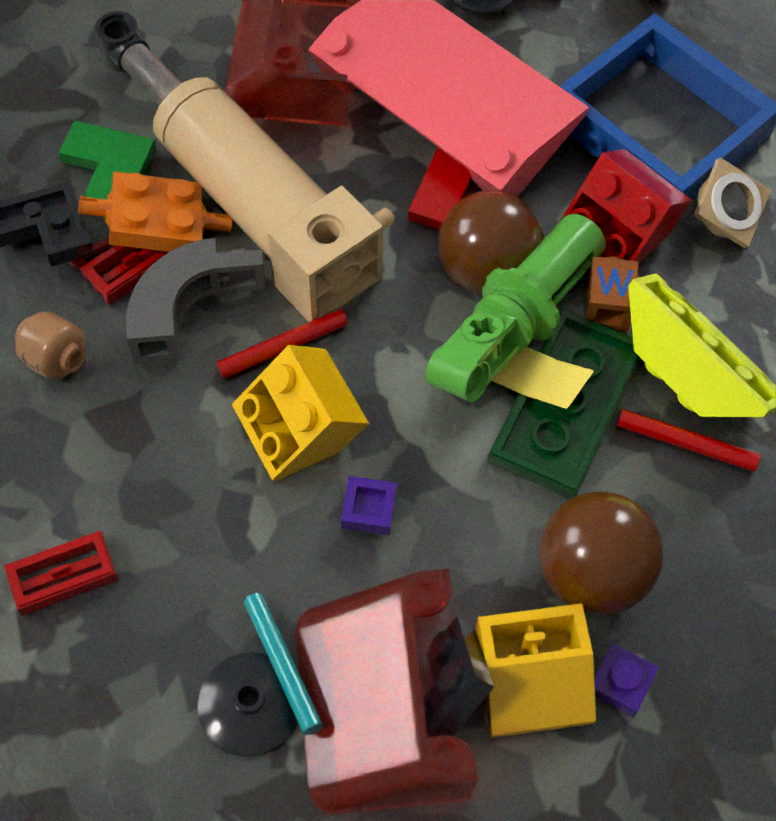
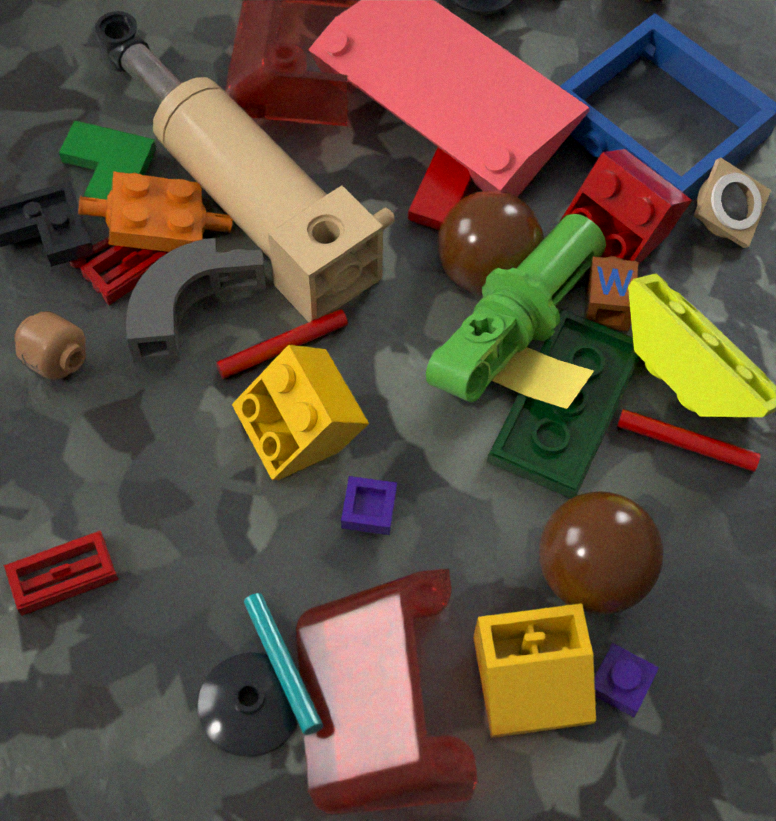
black plate [404,616,494,764] -> none

